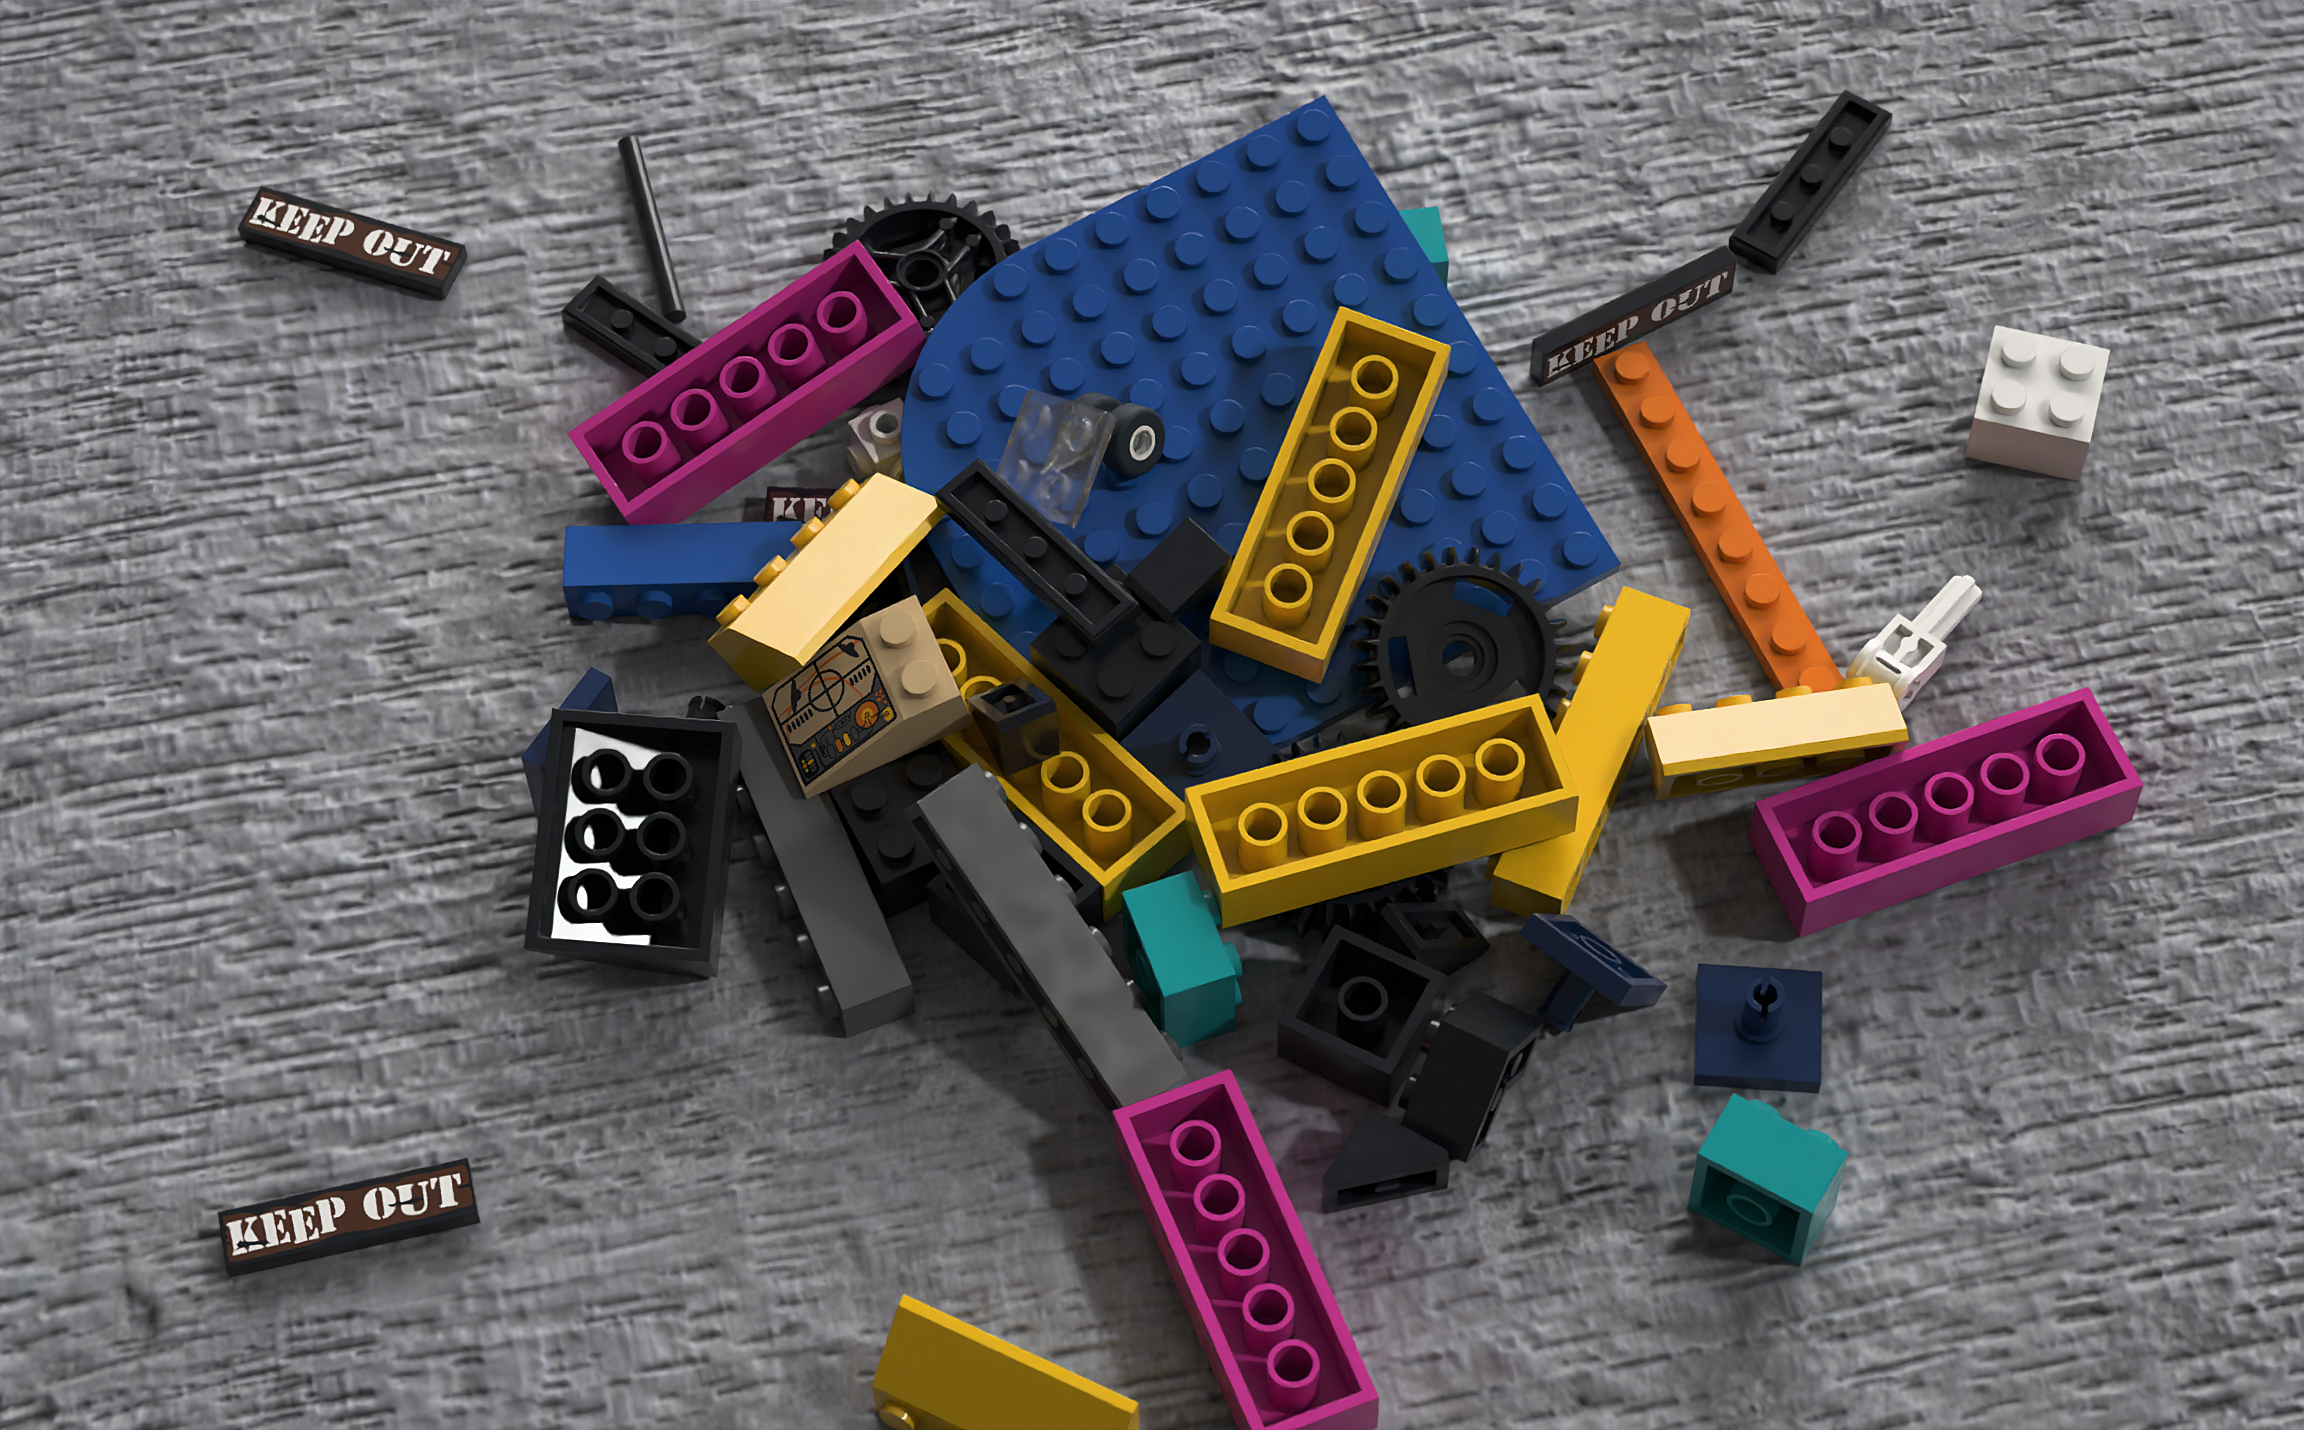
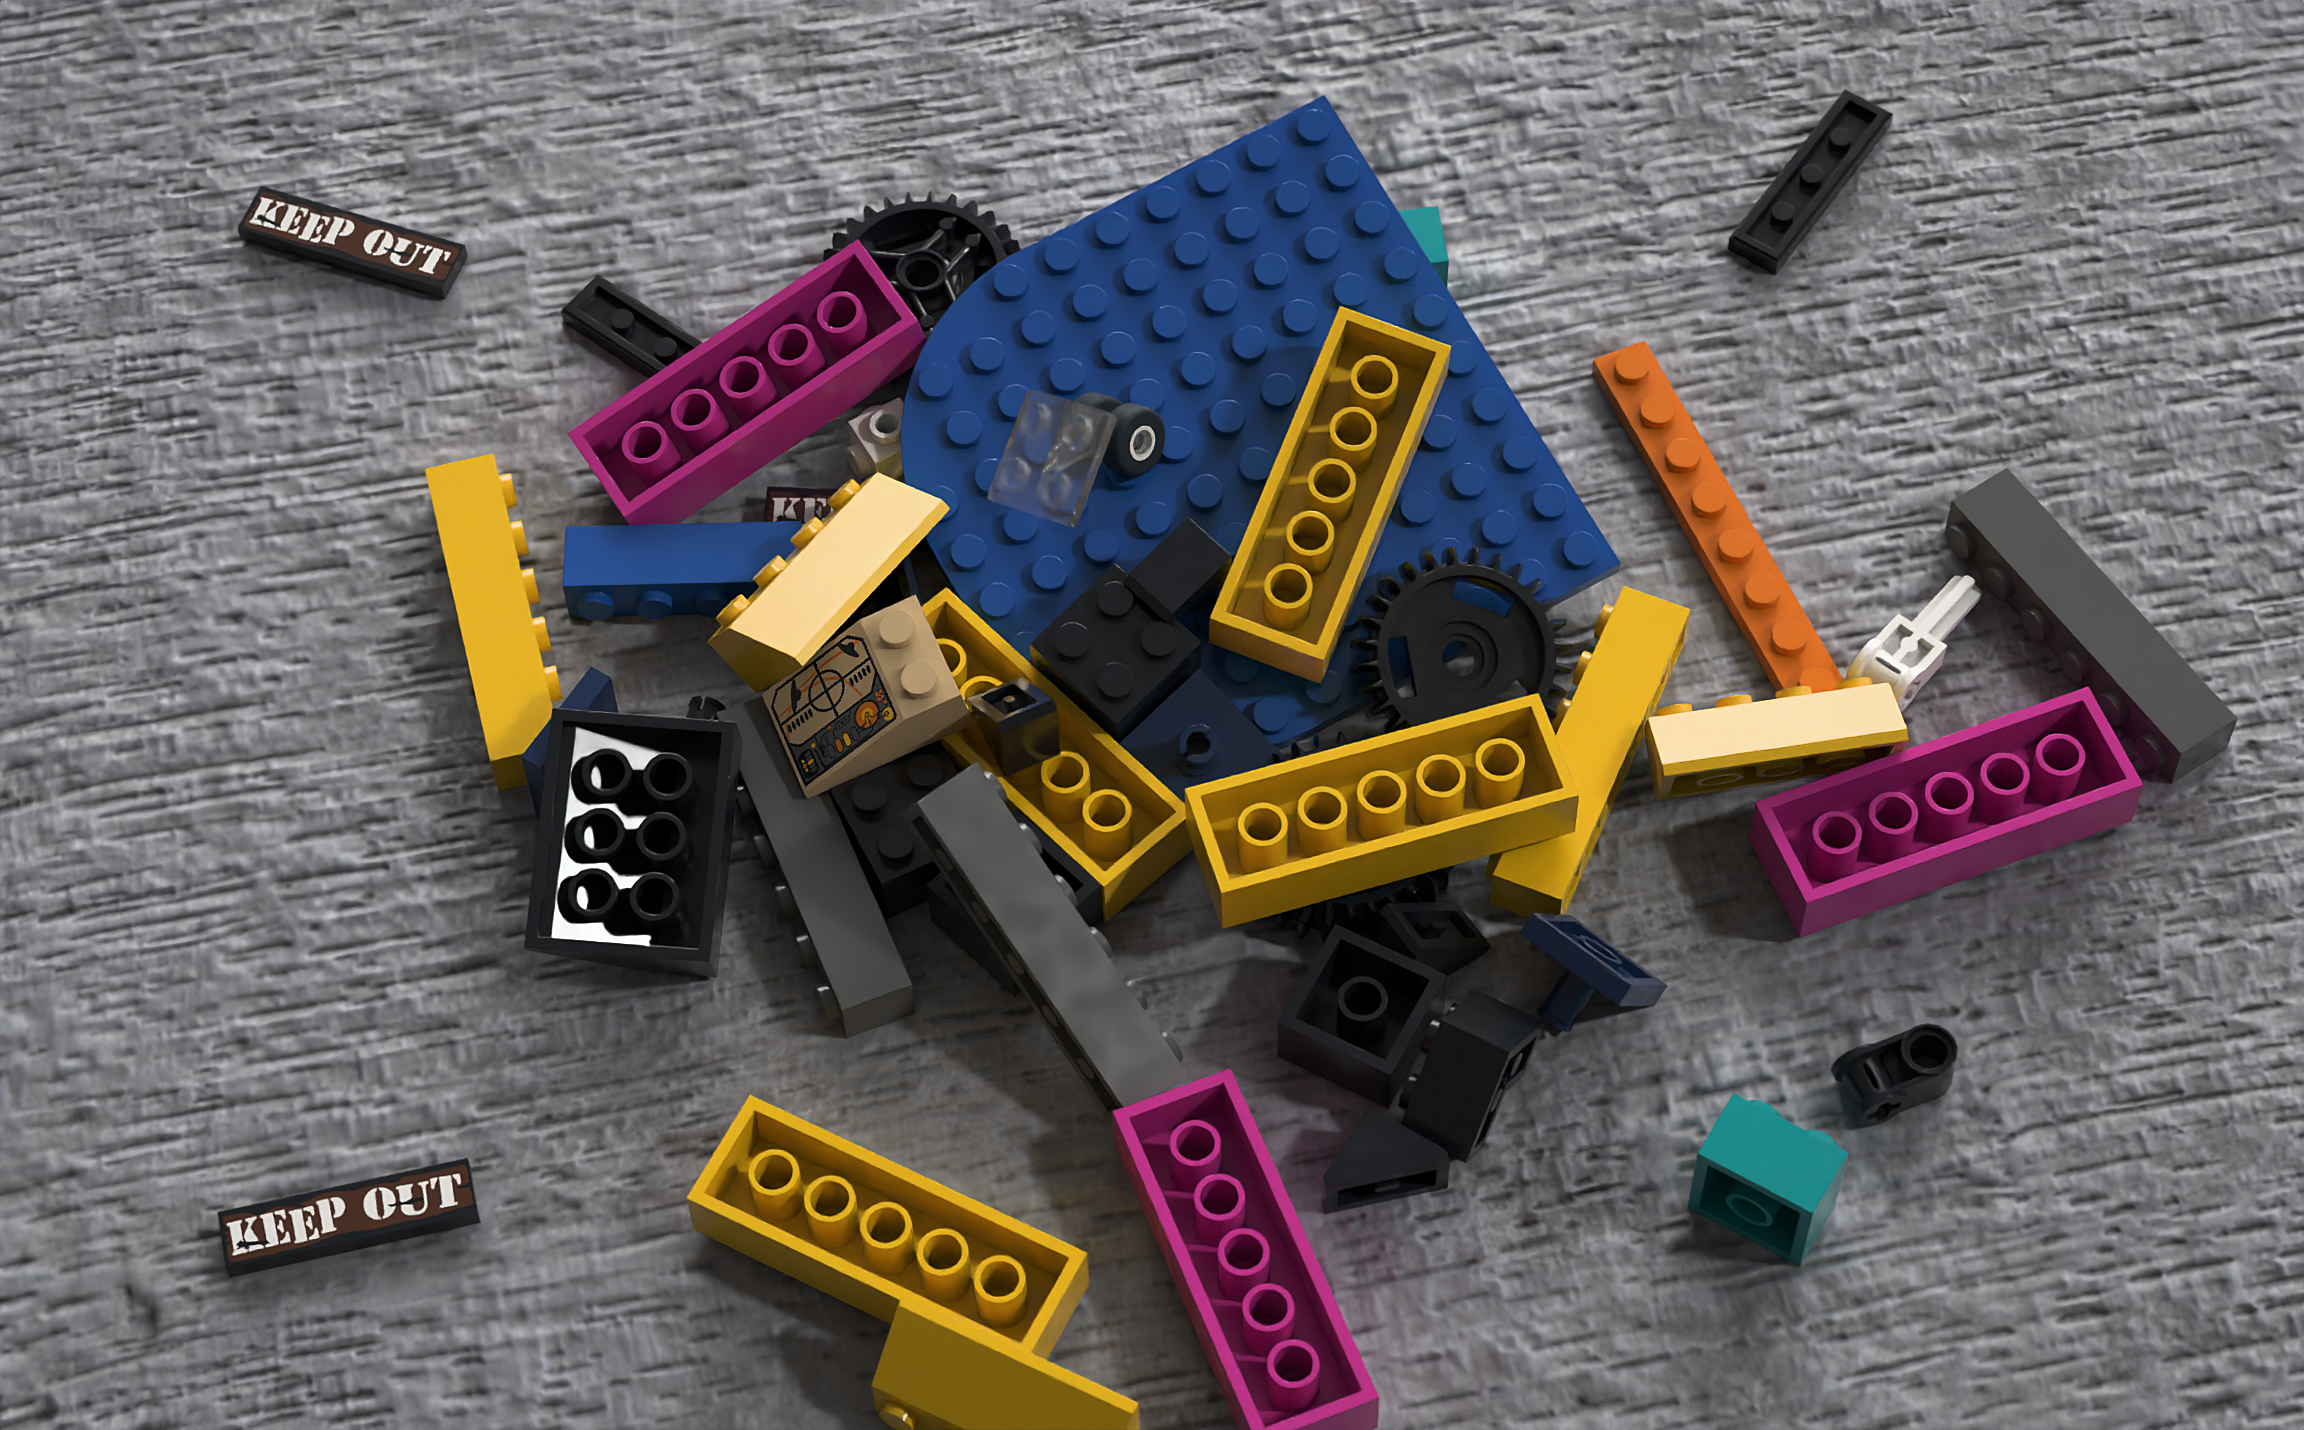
black bar [617,136,687,324] -> none
black tile [934,458,1141,652] -> none
teal brick [1122,870,1243,1049] -> none
tile [1529,245,1737,388] -> none
dark blue tile [1693,963,1822,1094] -> none
white brick [1965,325,2110,482] -> none
none -> yellow brick [425,453,563,791]
none -> yellow brick [686,1095,1089,1360]
none -> black piece [1831,1023,1958,1127]
none -> dark grey brick [1944,468,2238,784]

